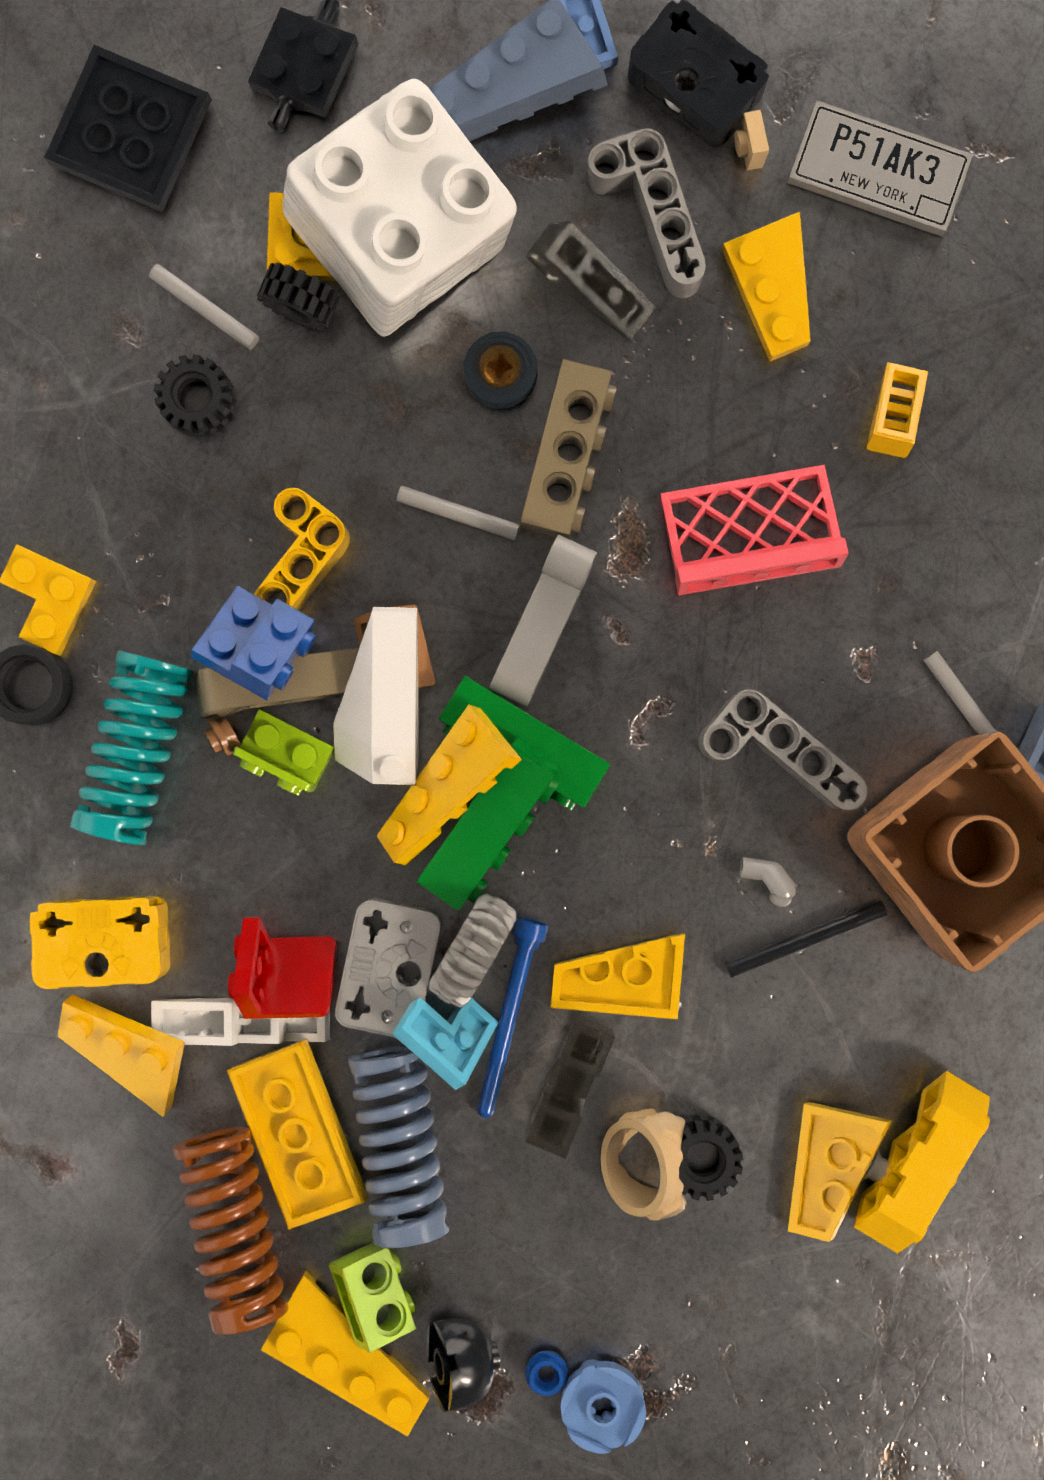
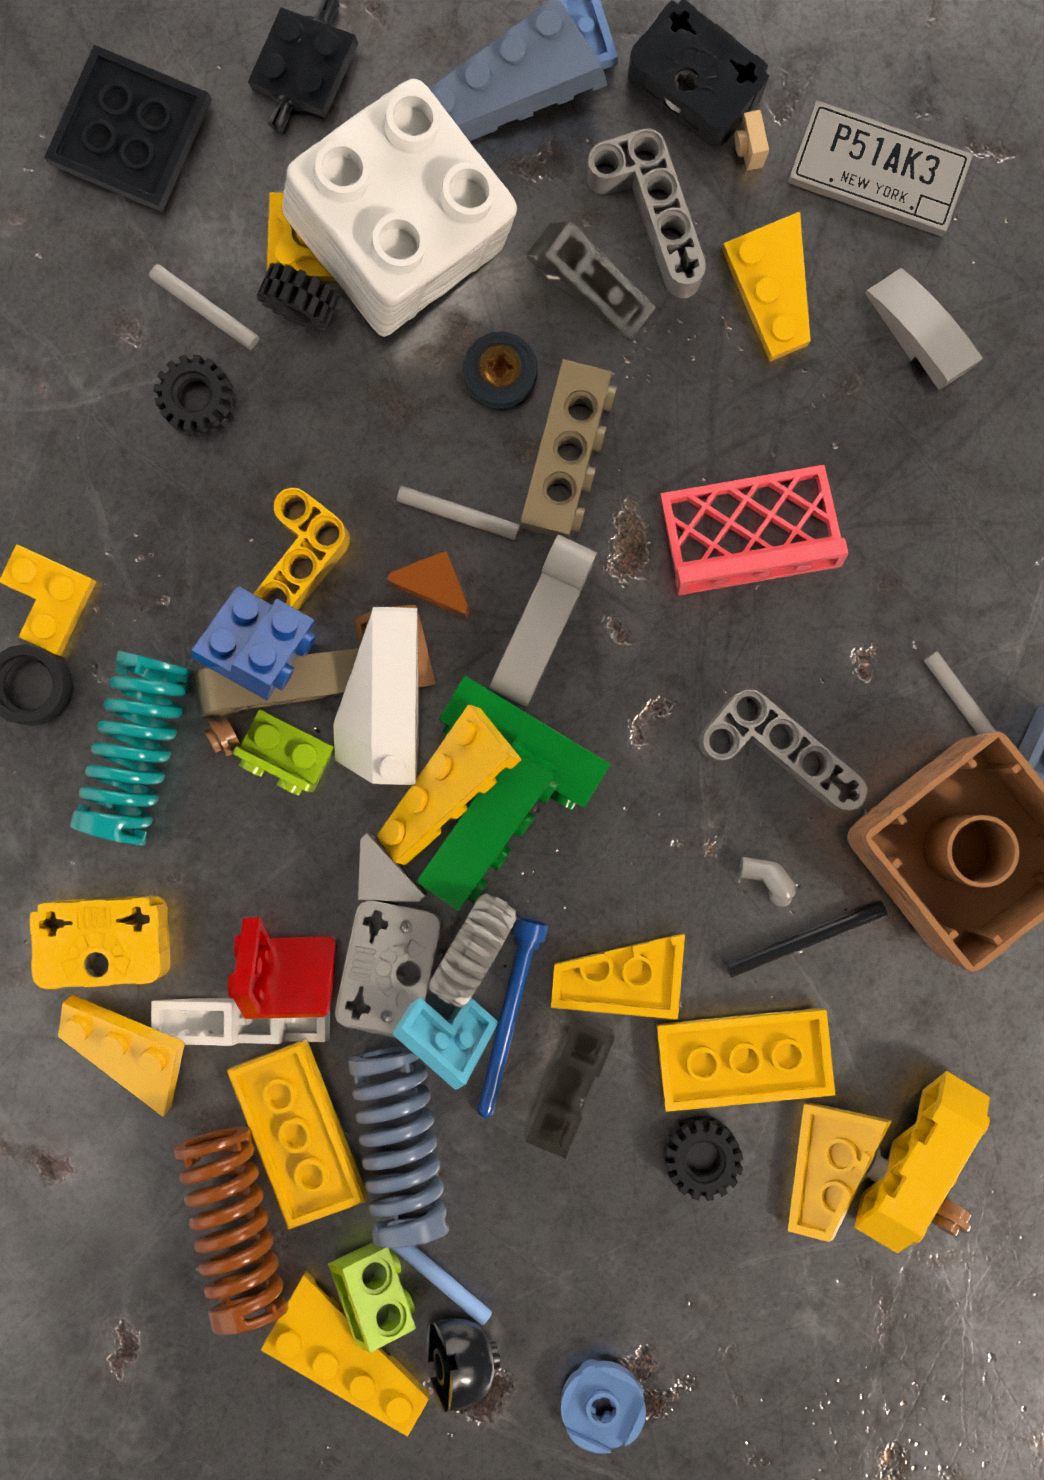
blue plate [525,1350,568,1396] -> none
tan piece [600,1108,687,1220] -> none
yellow slope [867,362,928,458] -> none
none -> light grey slope [358,832,427,902]
none -> dark orange slope [387,551,470,619]
none -> light blue bar [391,1246,492,1325]
none -> yellow plate [656,1008,835,1112]
none -> light grey slope [865,268,983,390]
none -> medium nougat plate [932,1199,971,1236]

